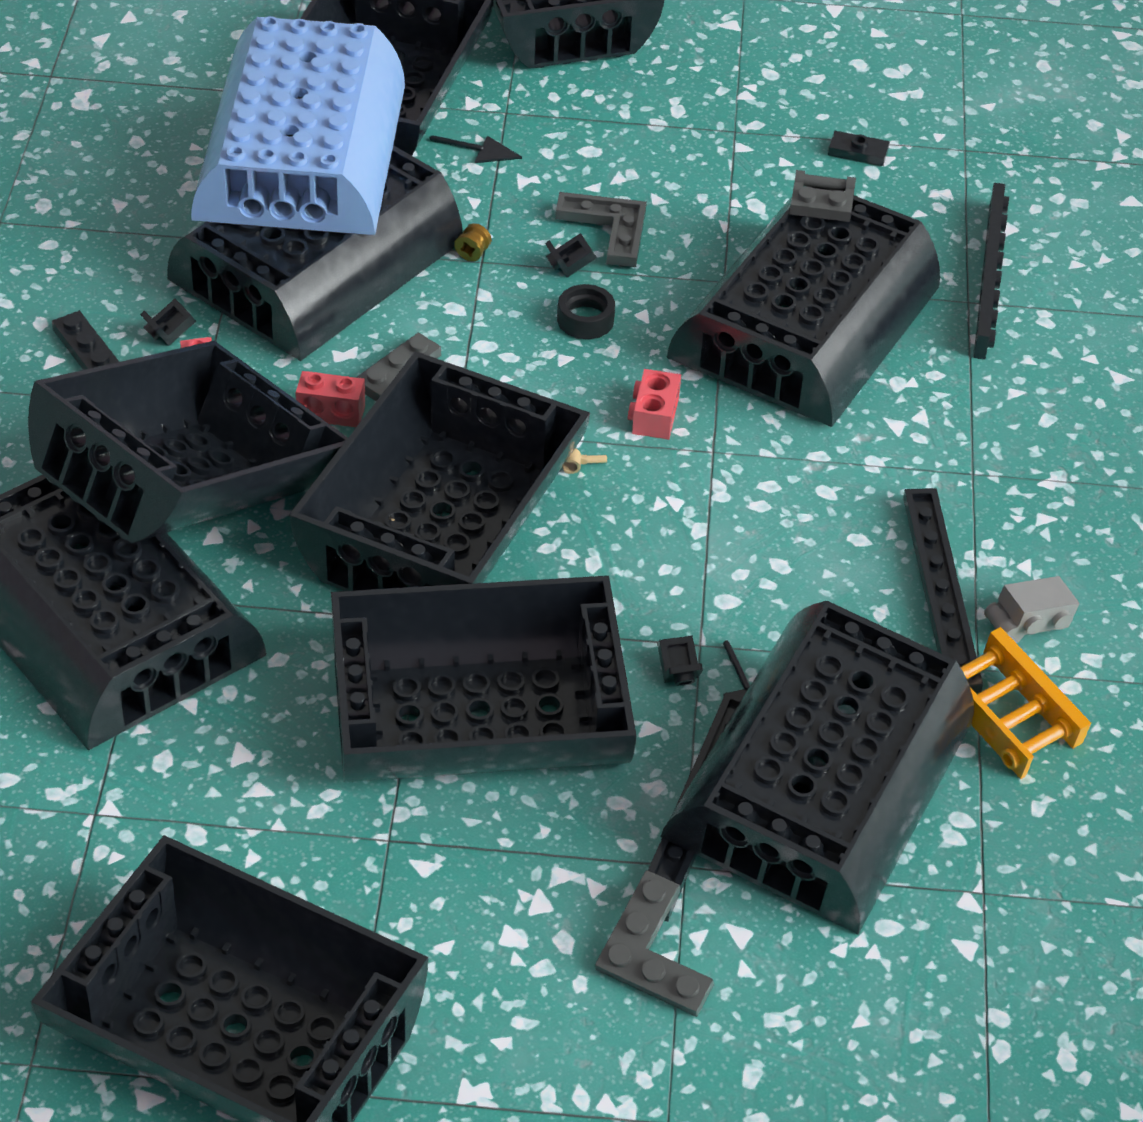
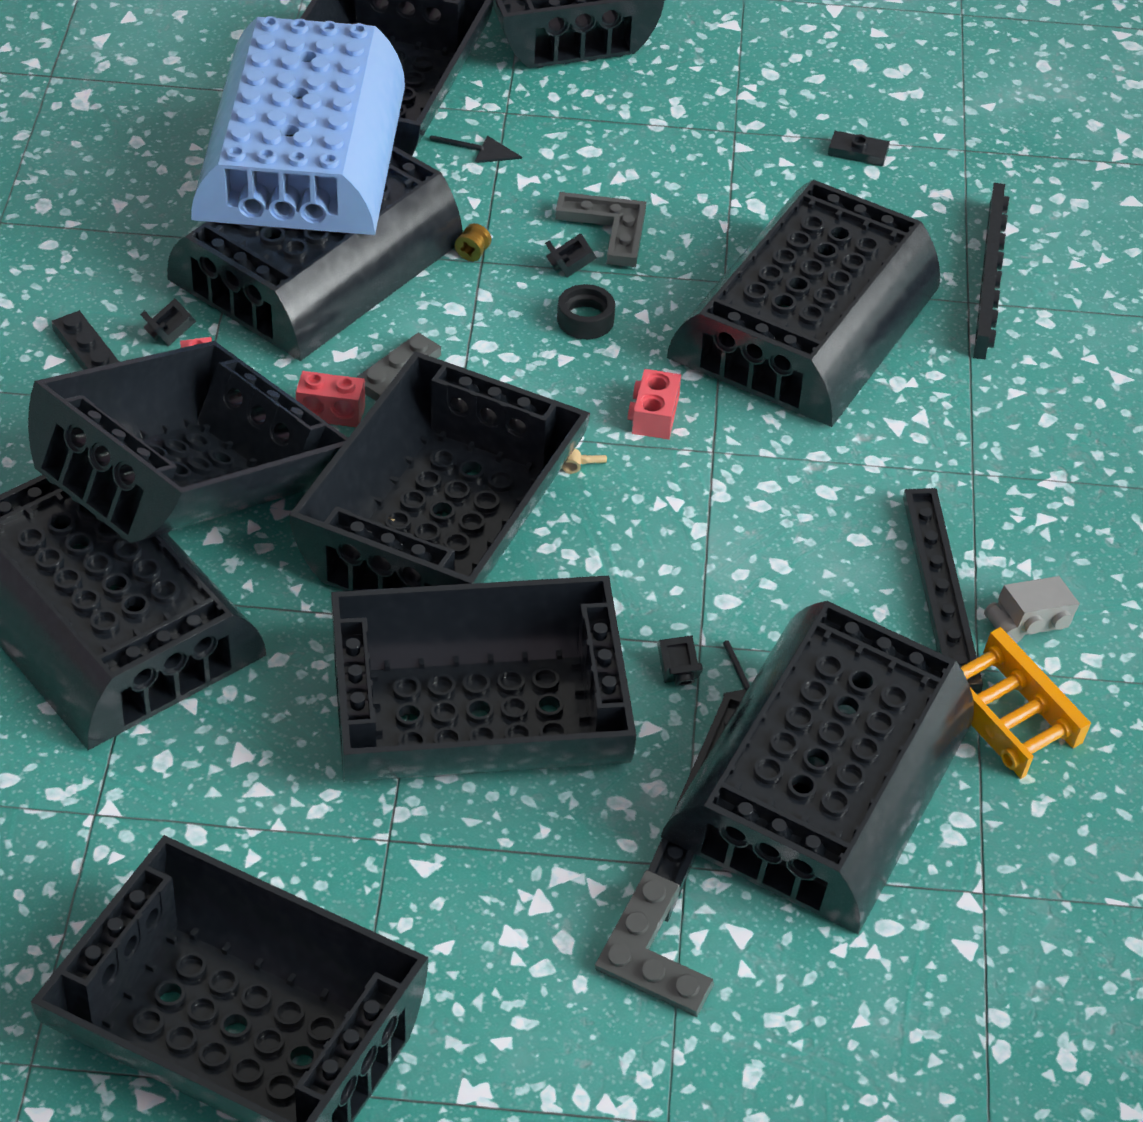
dark grey plate [790,170,856,222] -> none

